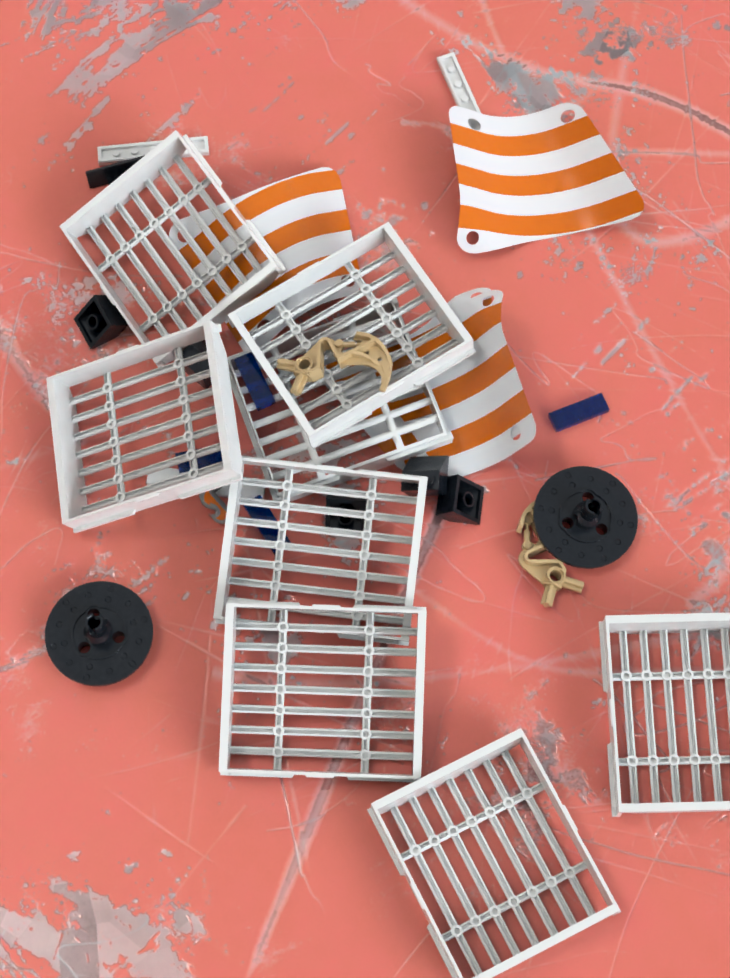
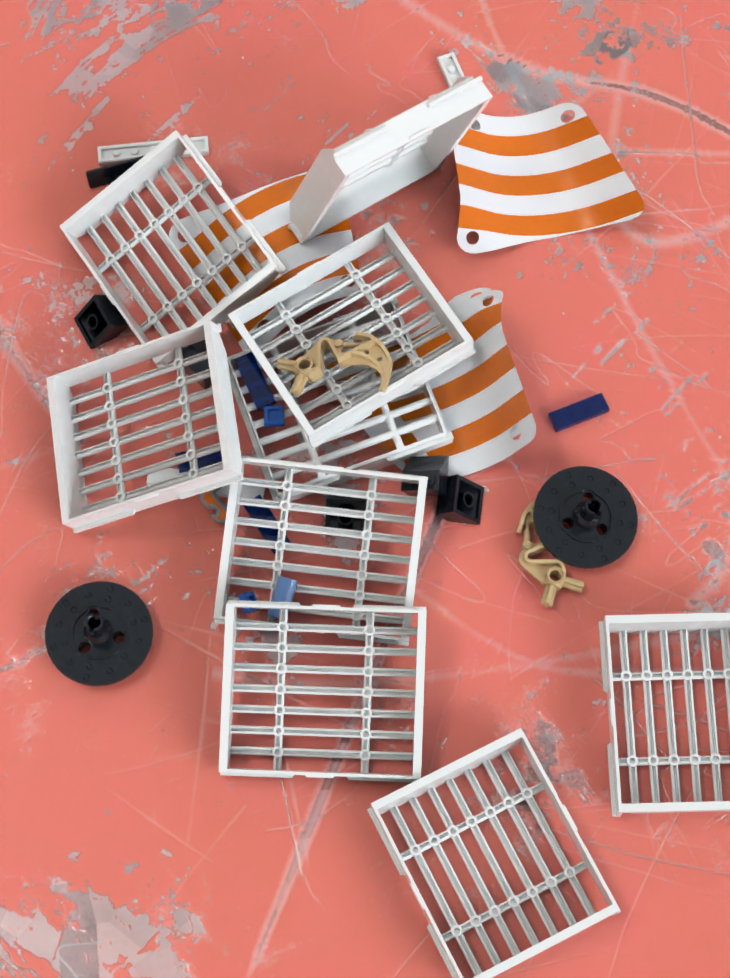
none -> blue tile [238,591,259,614]
none -> blue tile [264,405,285,427]
none -> medium blue brick [267,576,298,618]
none -> white bar [287,76,493,244]

